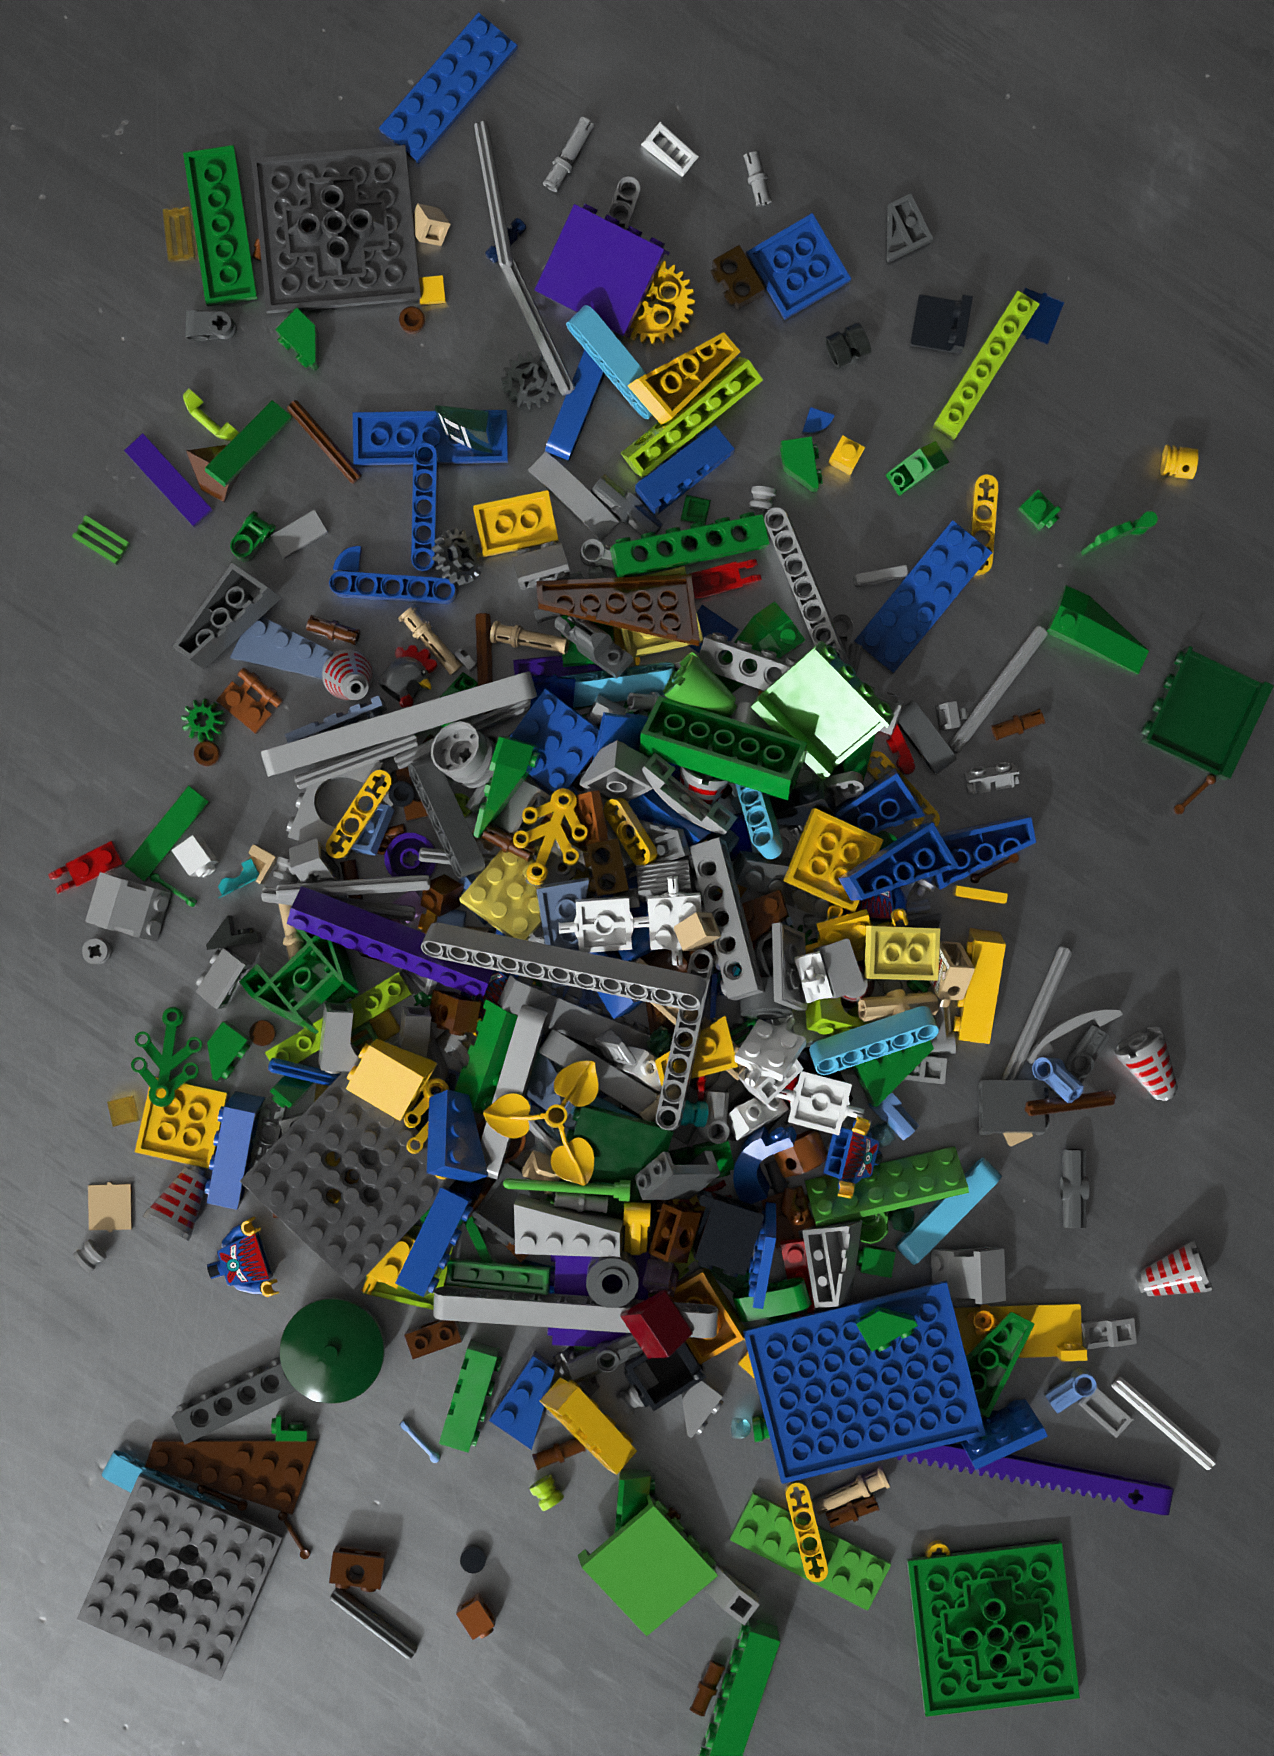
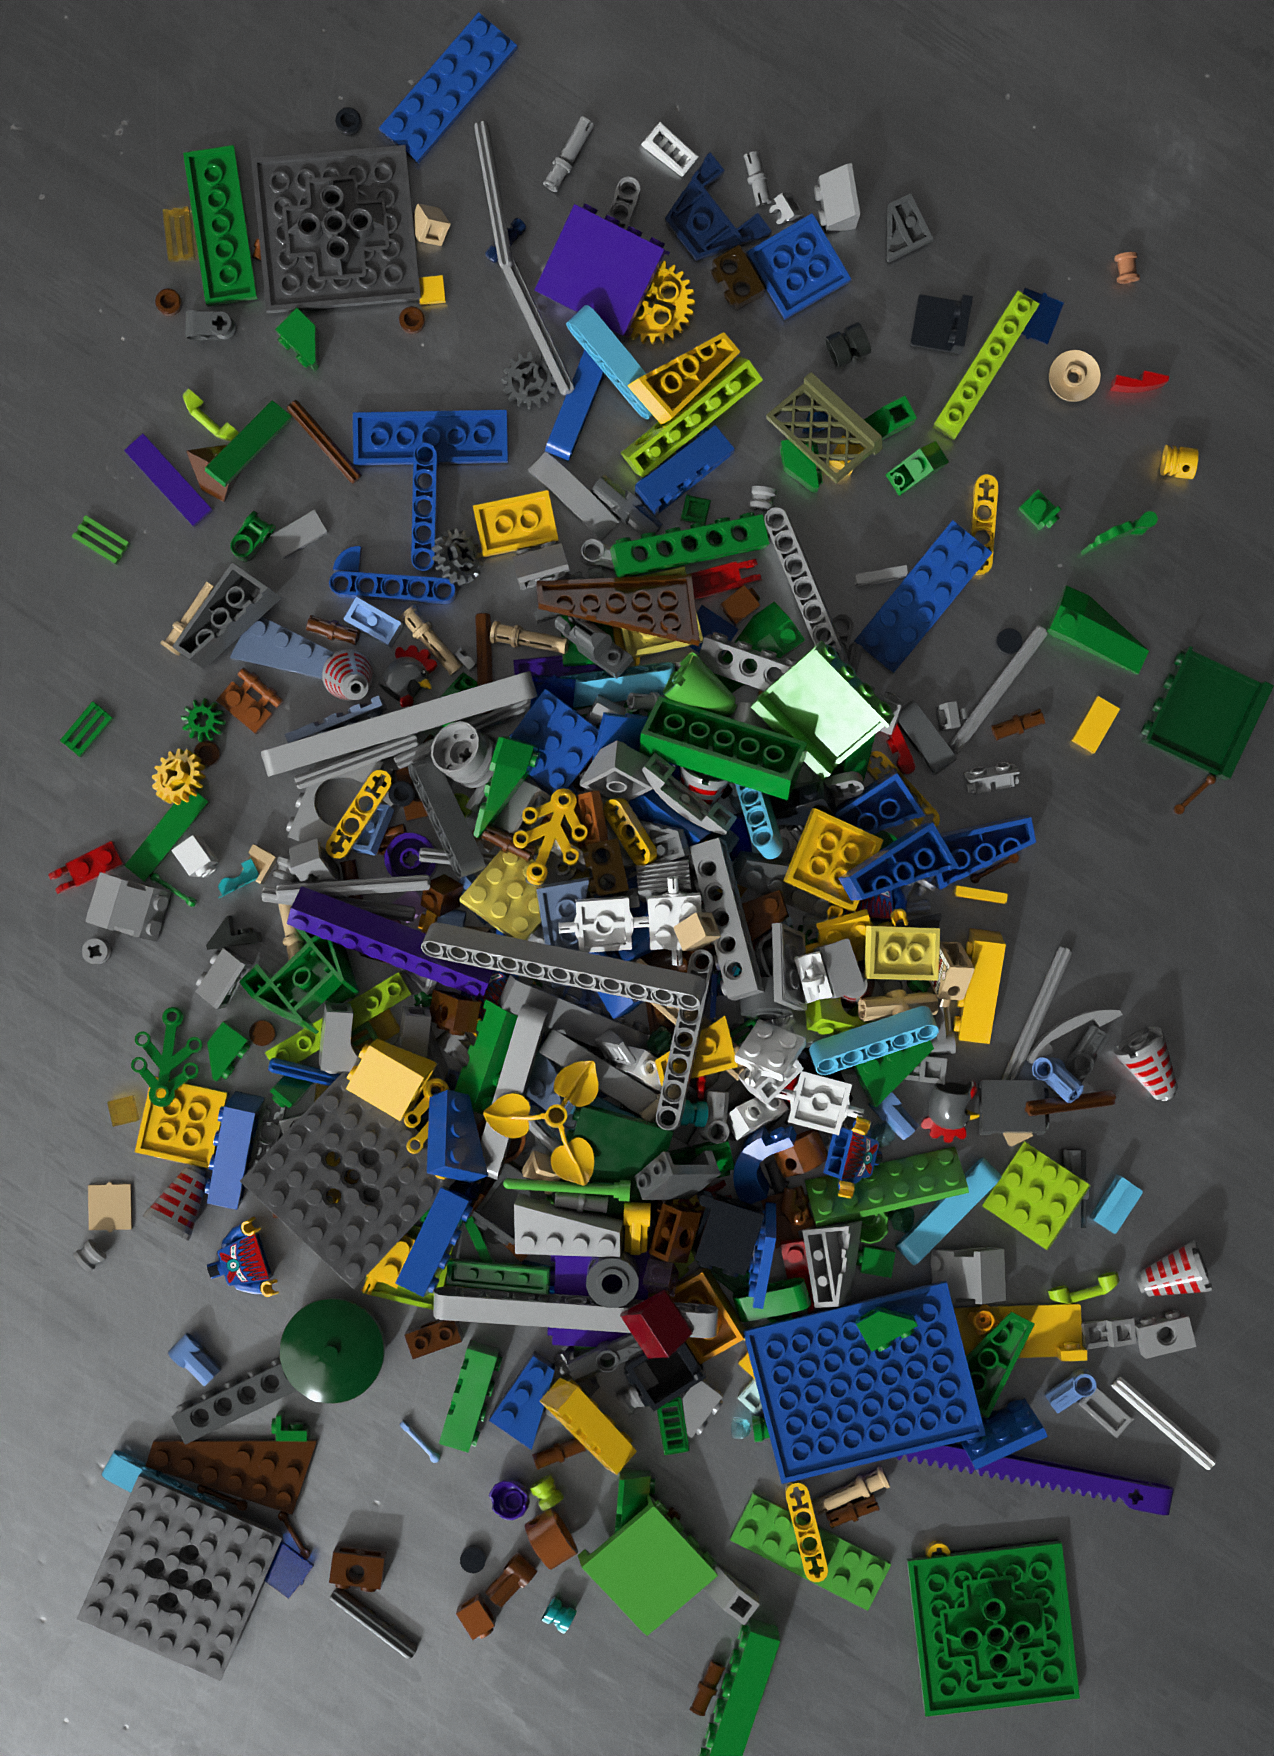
slope [435,405,495,453] -> none
none -> green tile [60,701,114,757]
none -> yellow gear [152,749,206,805]
none -> reddish brown tile [155,288,182,316]
none -> tan pin [160,582,214,656]
none -> medium blue piece [168,1333,221,1386]
none -> clear blue piece [264,1540,314,1599]
none -> black tile [335,107,362,136]
none -> light blue panel [344,597,404,648]
none -> reddish brown piece [485,1553,537,1607]
none -> dark purple hair [489,1480,530,1521]
none -> dark orange piece [524,1508,578,1570]
none -> teal wheel [541,1597,577,1634]
none -> green slope [657,1396,690,1455]
none -> dark blue wing [665,152,772,261]
none -> reddish brown brick [719,585,760,627]
none -> light aqua tile [737,1378,762,1416]
none -> olive fence [766,372,883,484]
none -> light grey tile [769,193,804,224]
none -> light grey slope [814,163,860,234]
none -> green slope [864,395,917,440]
none -> dark grey piece [921,1081,980,1143]
none -> lime plate [982,1141,1091,1250]
none -> black tile [996,628,1023,655]
none -> lime bar [1048,1271,1120,1304]
none -> tan dish [1049,350,1101,402]
none -> yellow tile [1071,696,1120,754]
none -> medium azure panel [1089,1174,1143,1234]
none -> red slope [1110,370,1169,393]
none -> nougat bush [1114,252,1140,284]
none -> light grey brick [1135,1310,1196,1359]

